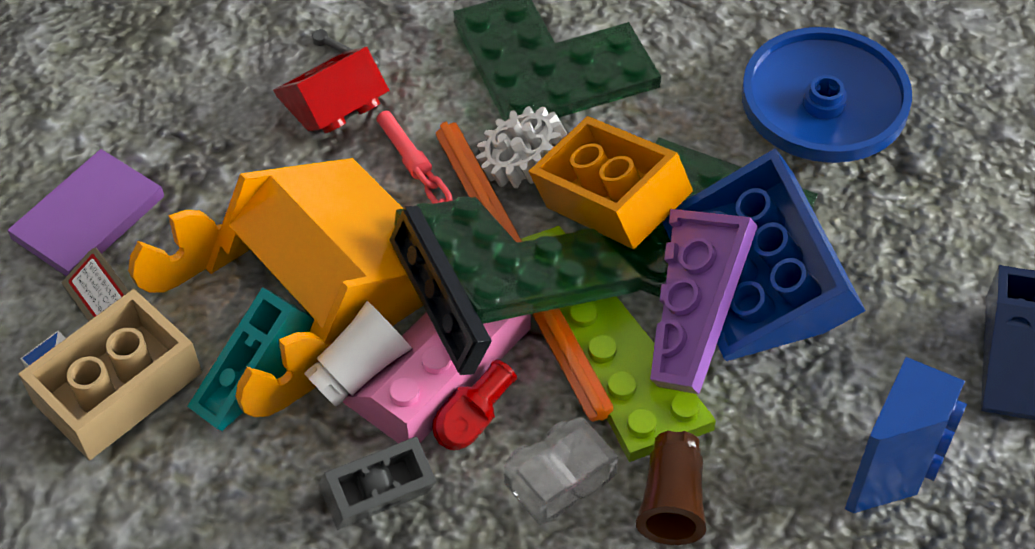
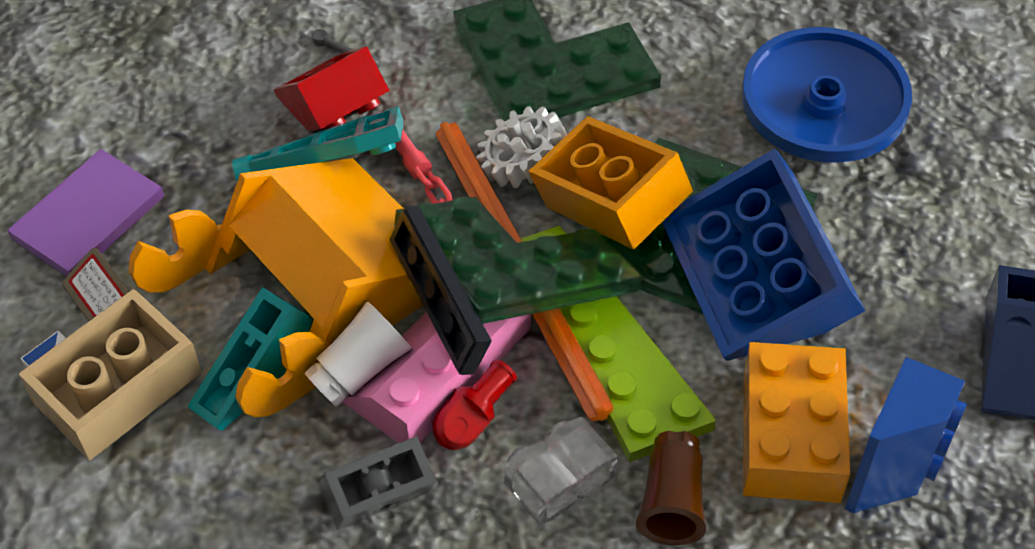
medium lavender wing [650,209,758,394] -> none
none -> teal plate [232,106,404,181]
none -> light orange brick [743,342,850,503]

